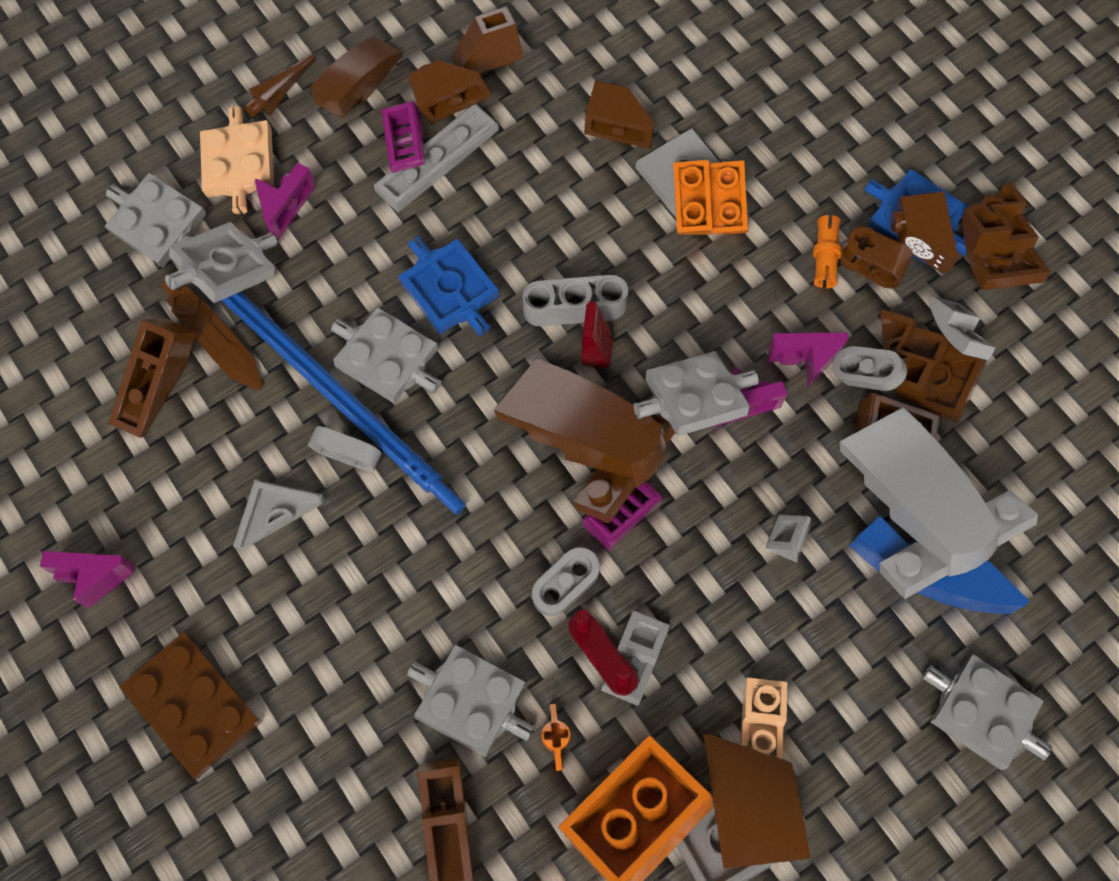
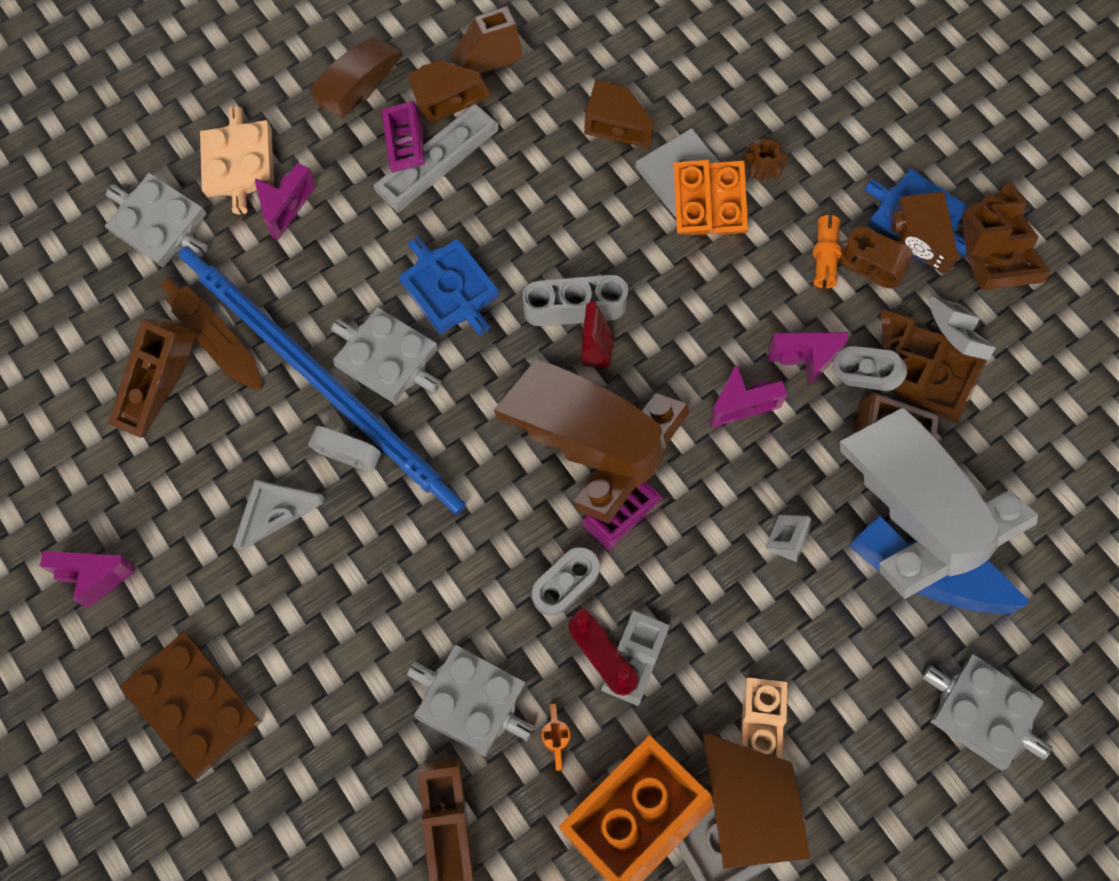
light grey plate [165,222,277,303] -> none
reddish brown piece [245,54,315,116] -> none
light grey plate [634,351,758,436] -> none
none -> reddish brown gear [743,137,788,184]

